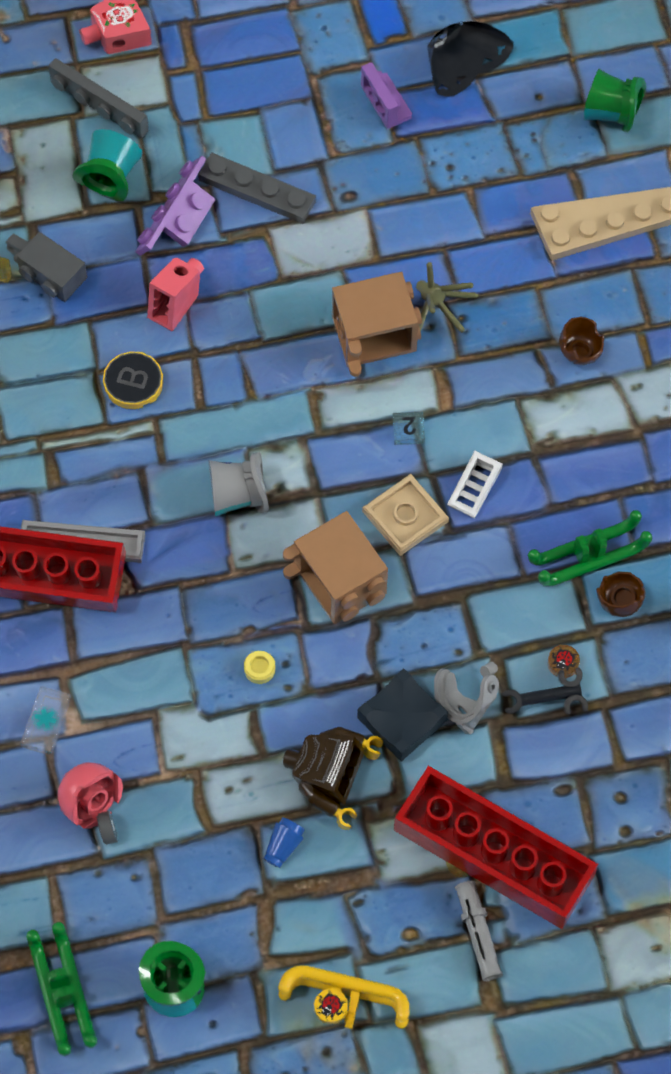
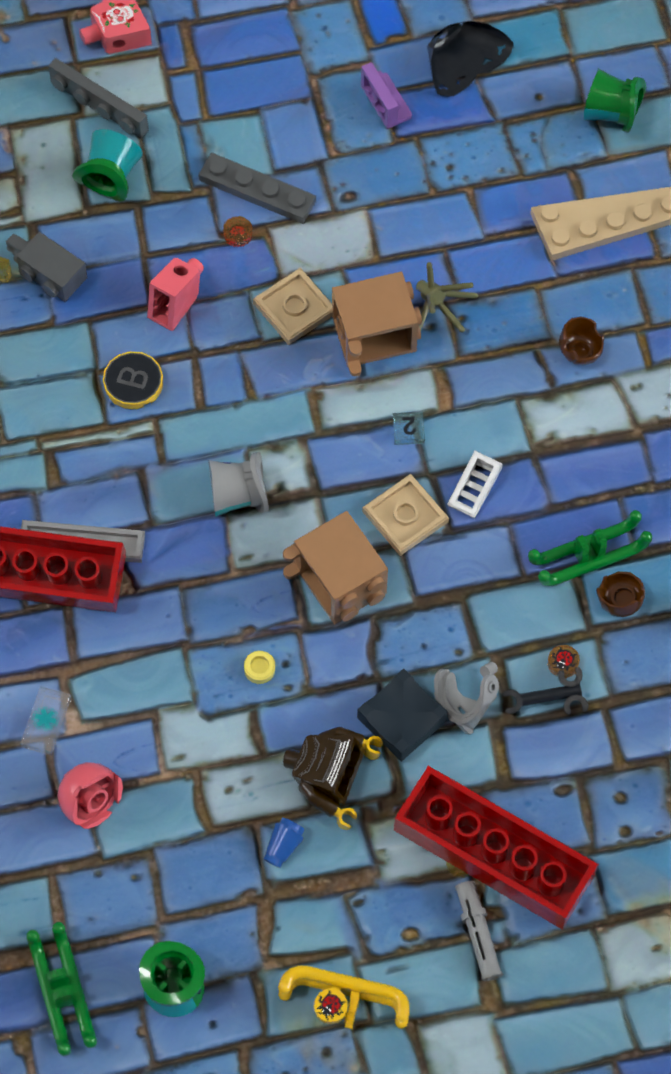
dark grey tile [97,811,118,845] -> none
medium lavender bracket [135,156,216,255] -> none
none -> clear orange tile [223,216,253,247]
none -> tan tile [253,268,332,345]

